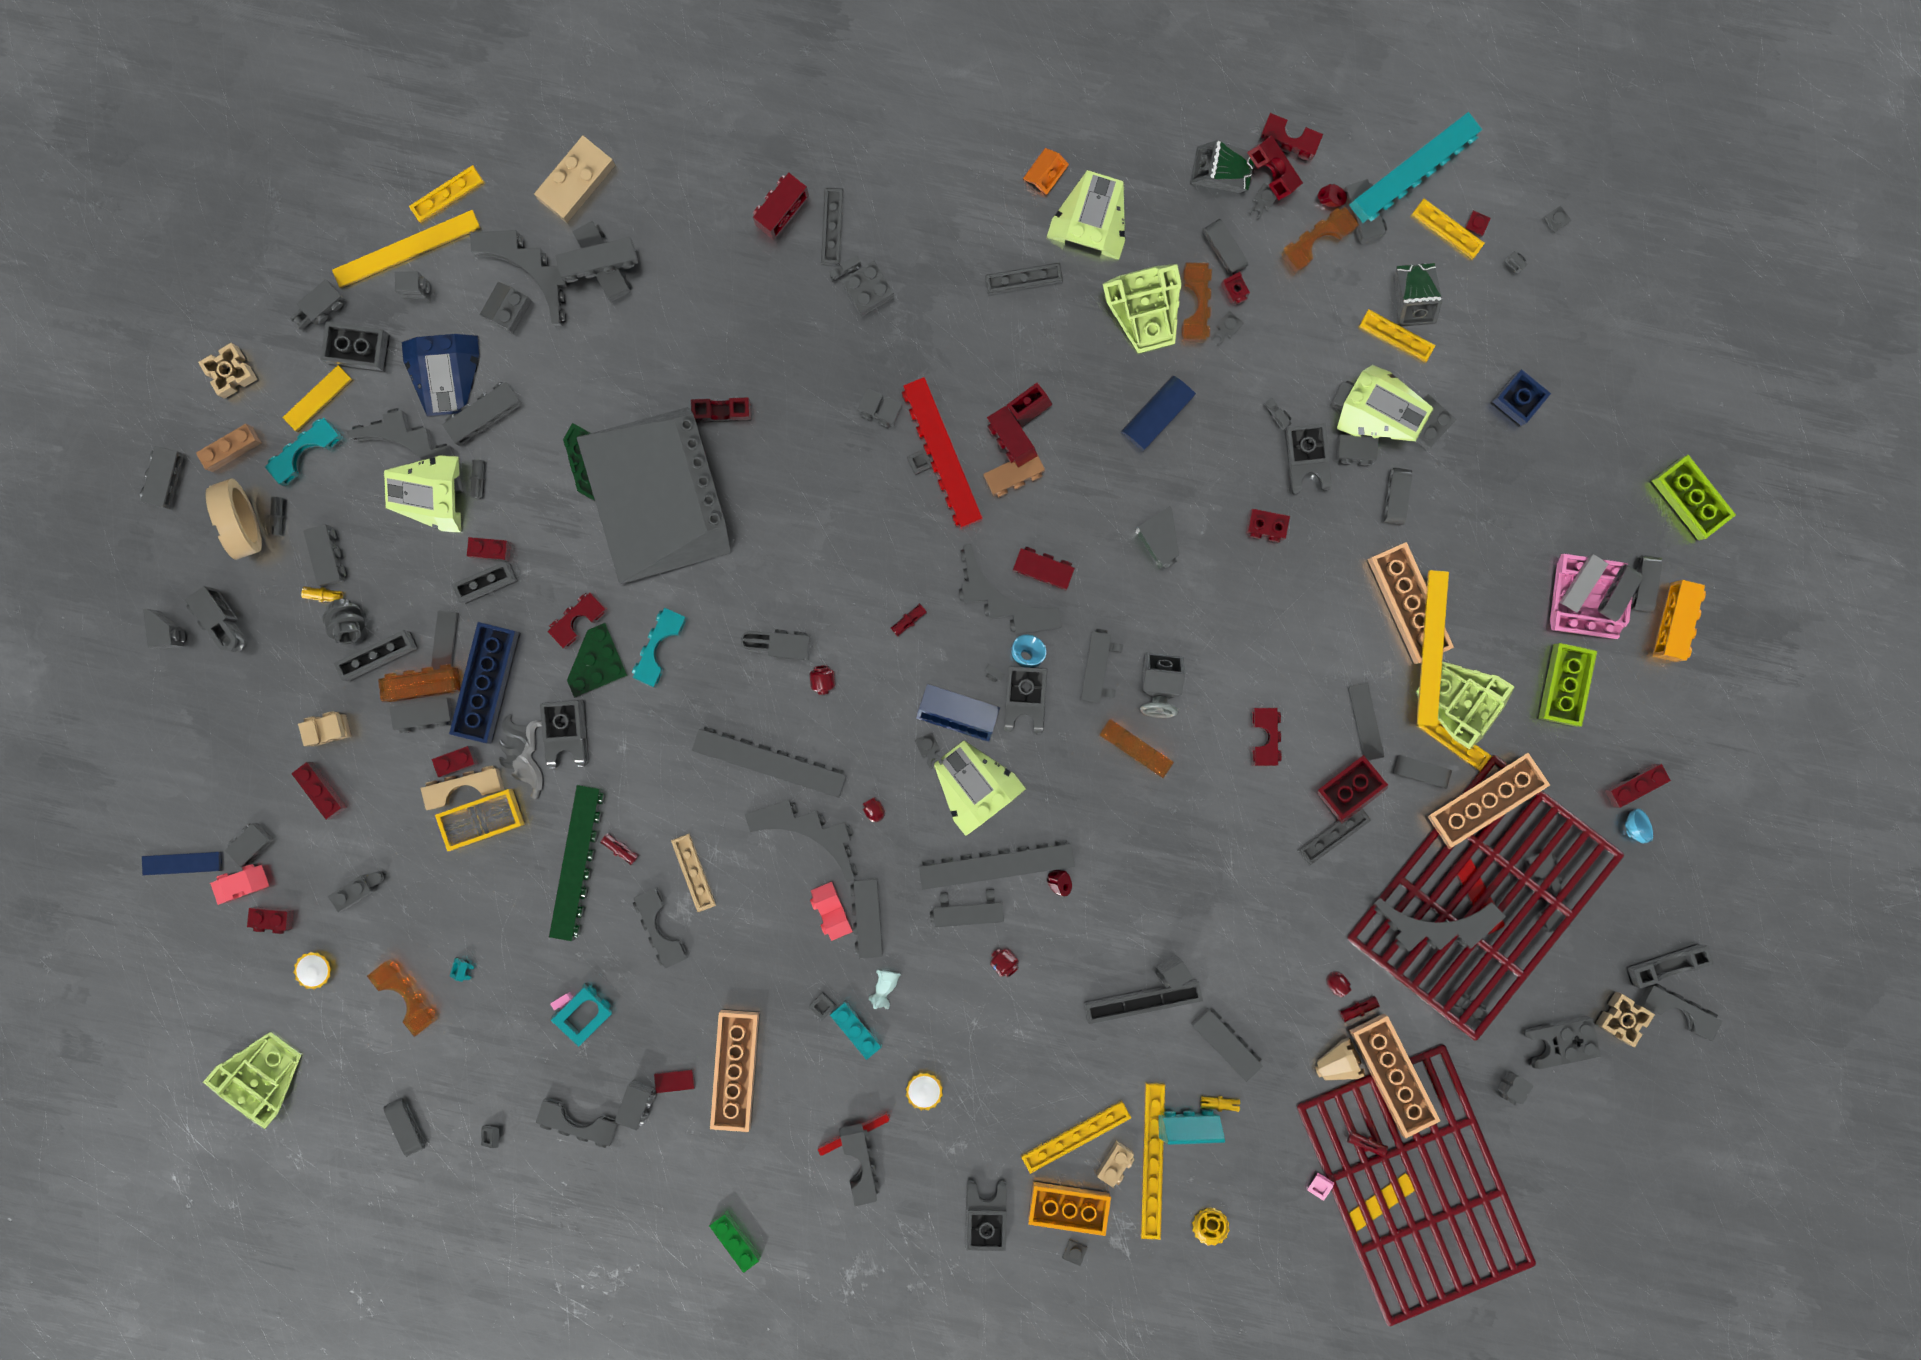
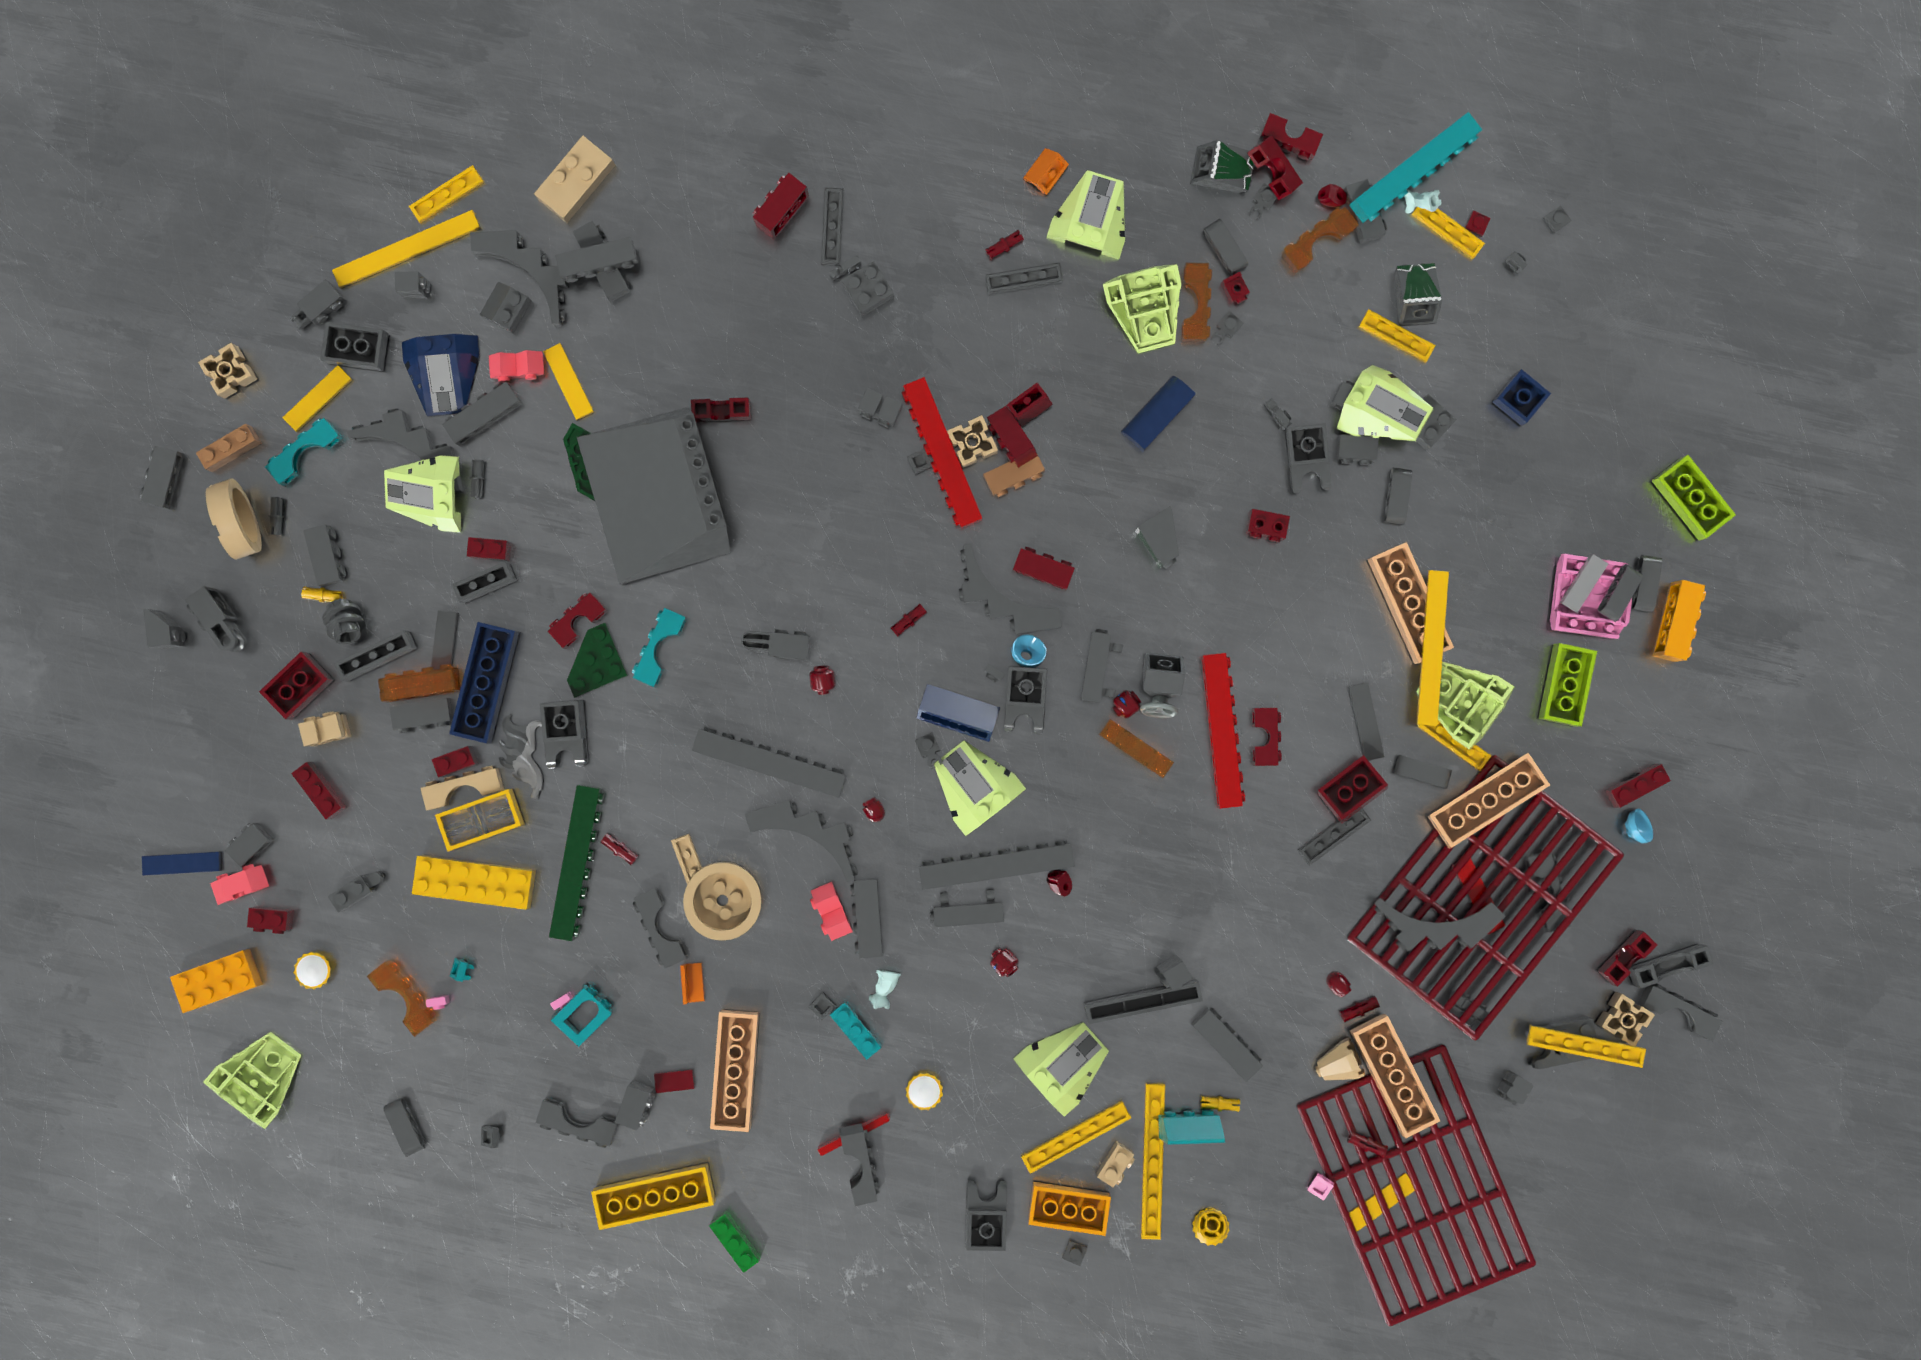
none -> light orange brick [170,948,263,1013]
none -> dark red brick [259,651,333,720]
none -> yellow brick [412,855,536,910]
none -> bright pink plate [426,995,450,1010]
none -> coral brick [489,350,544,382]
none -> yellow tile [543,343,594,420]
none -> yellow brick [591,1163,716,1230]
none -> orange panel [680,962,705,1004]
none -> tan brick [683,861,761,940]
none -> tan brick [947,415,998,468]
none -> dark red pin [985,230,1024,260]
none -> yellowish green wedge [1013,1022,1109,1117]
none -> dark red head [1112,690,1142,718]
none -> red brick [1201,653,1245,809]
none -> light aqua animal [1404,189,1441,213]
none -> yellow tile [1526,1025,1646,1068]
none -> dark red arch [1598,930,1657,987]

